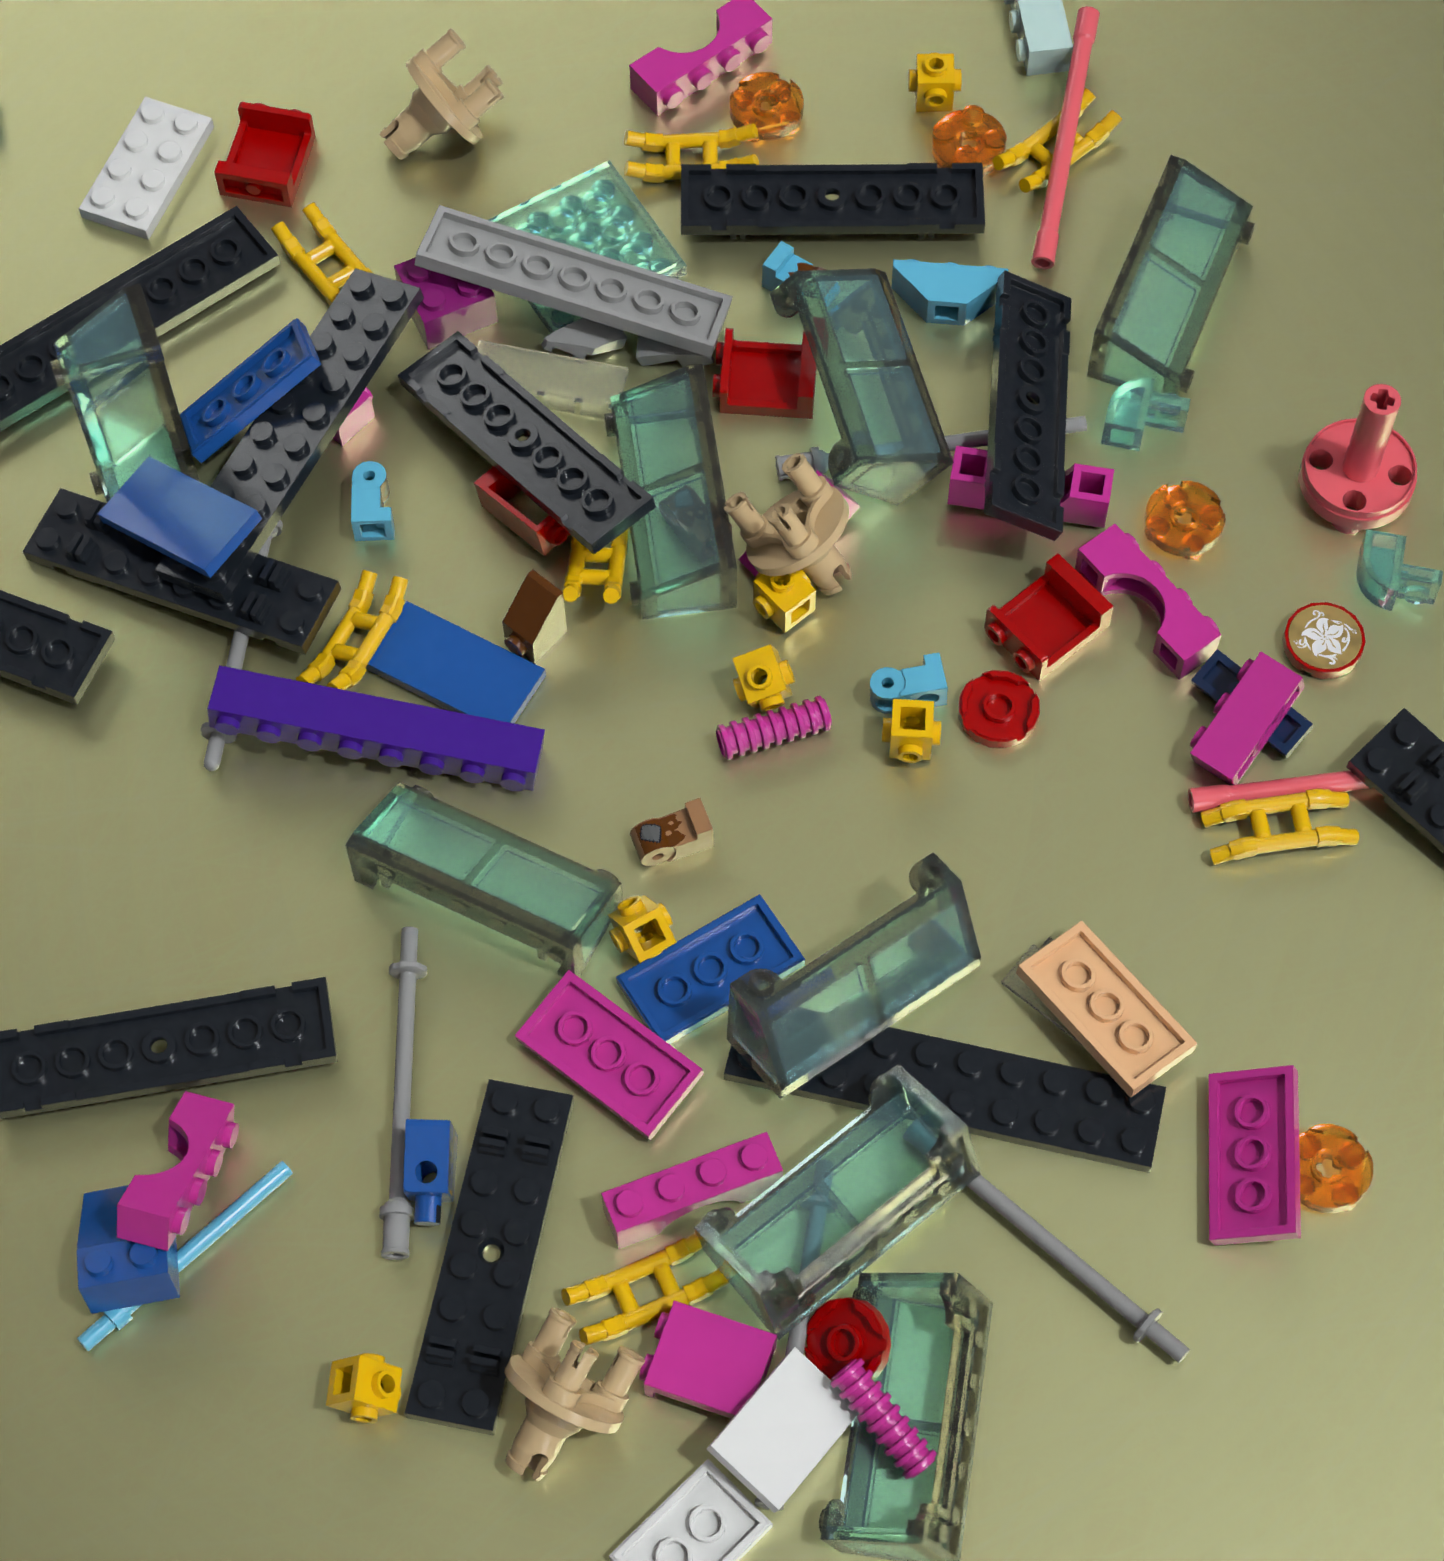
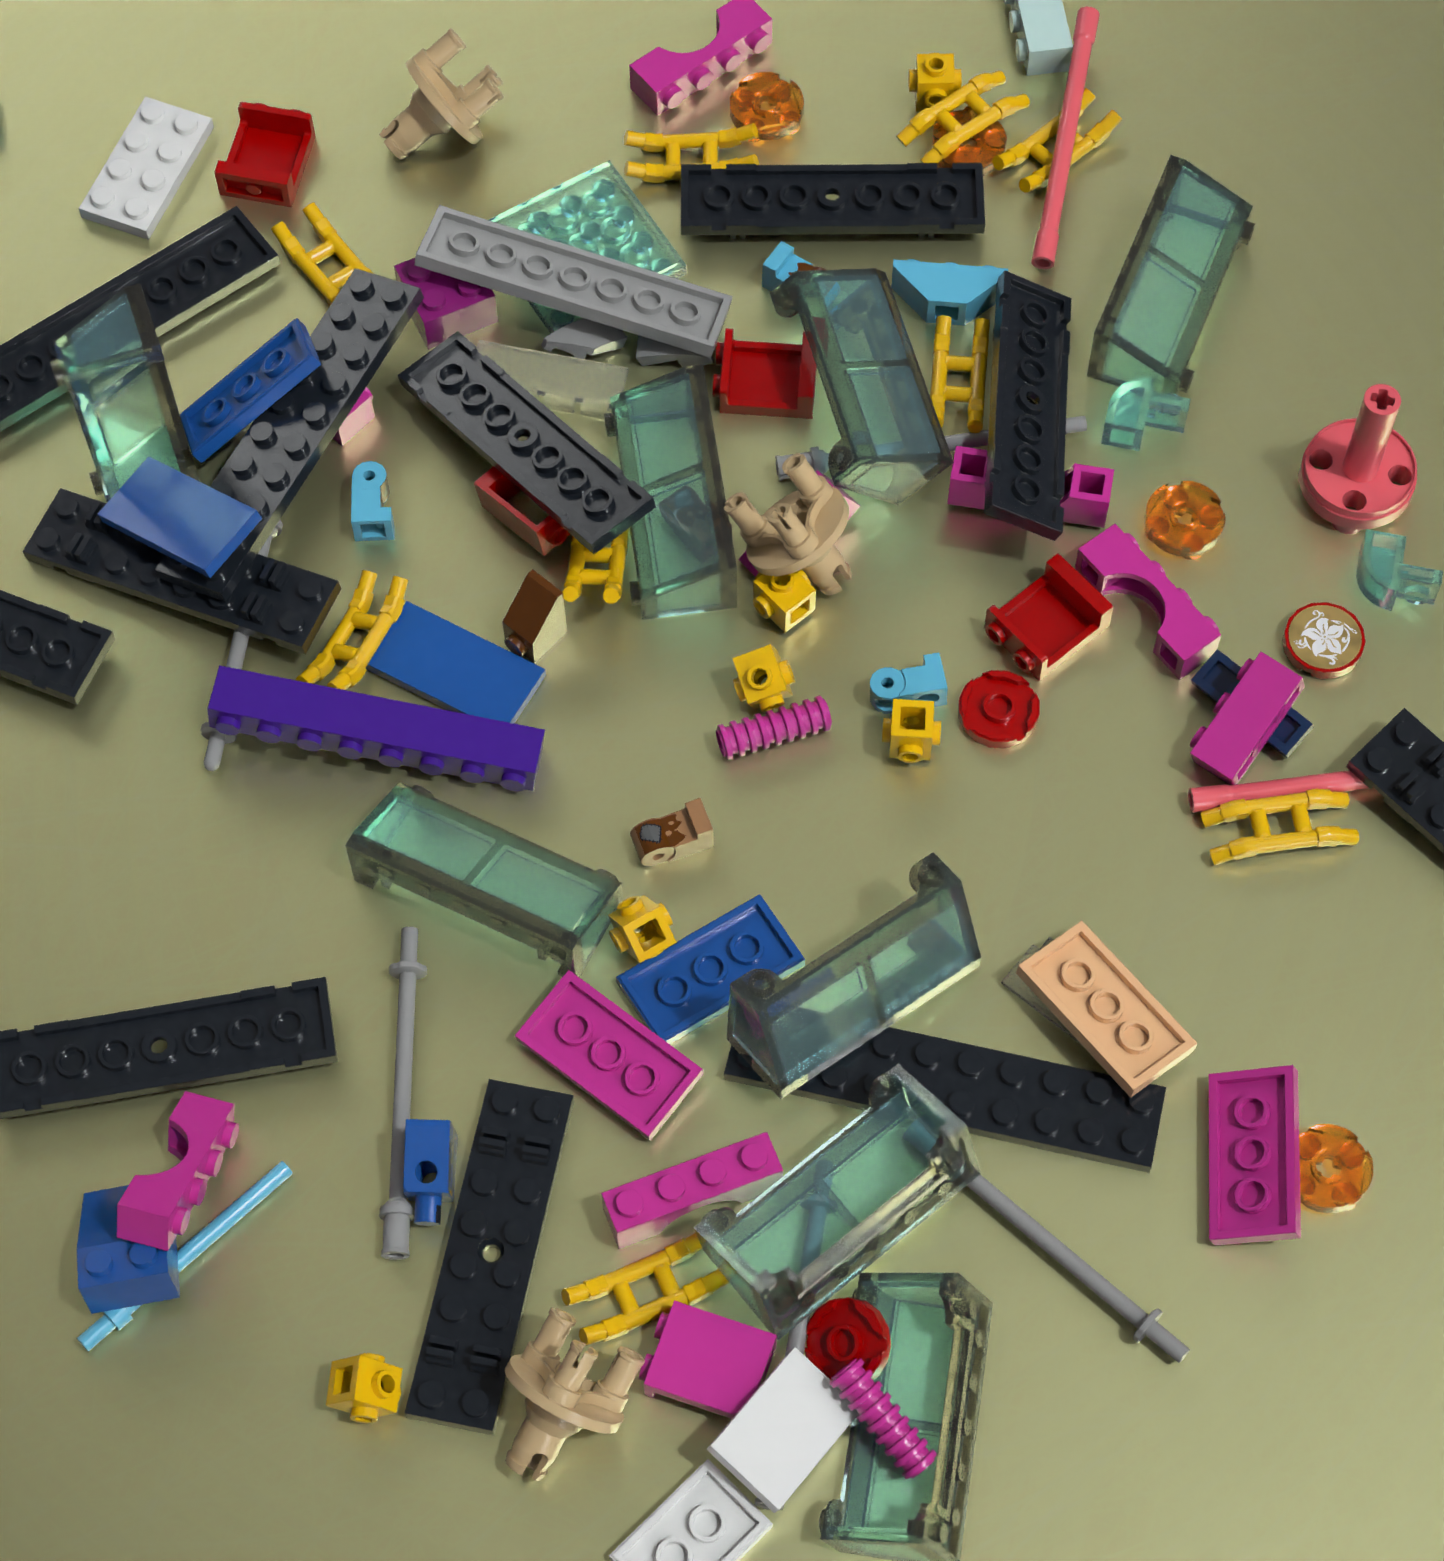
none -> yellow piece [896,71,1030,164]
none -> yellow piece [928,315,990,433]

